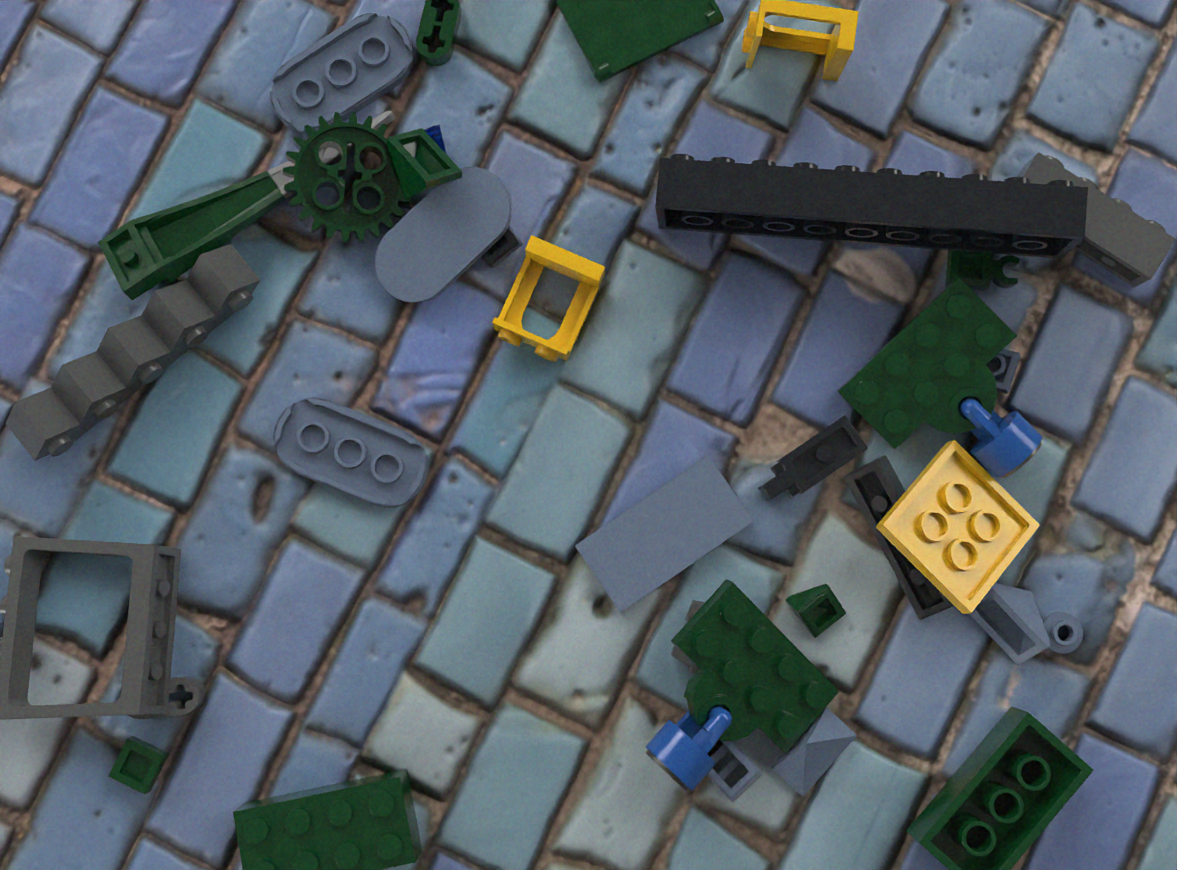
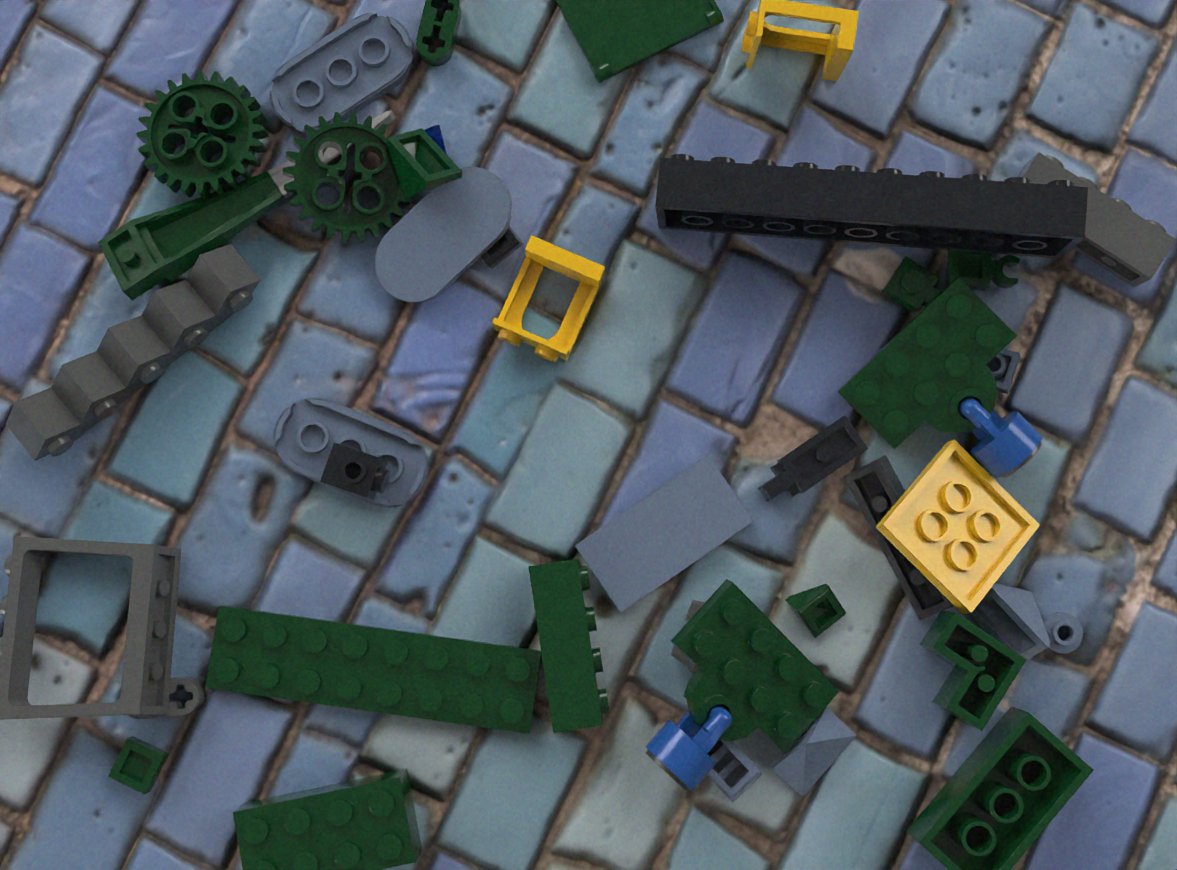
none -> dark green gear [136,70,269,199]
none -> dark green plate [205,605,542,734]
none -> black brick [320,442,390,500]
none -> dark green brick [528,559,610,733]
none -> dark green plate [881,256,944,313]
none -> dark green brick [920,611,1027,731]

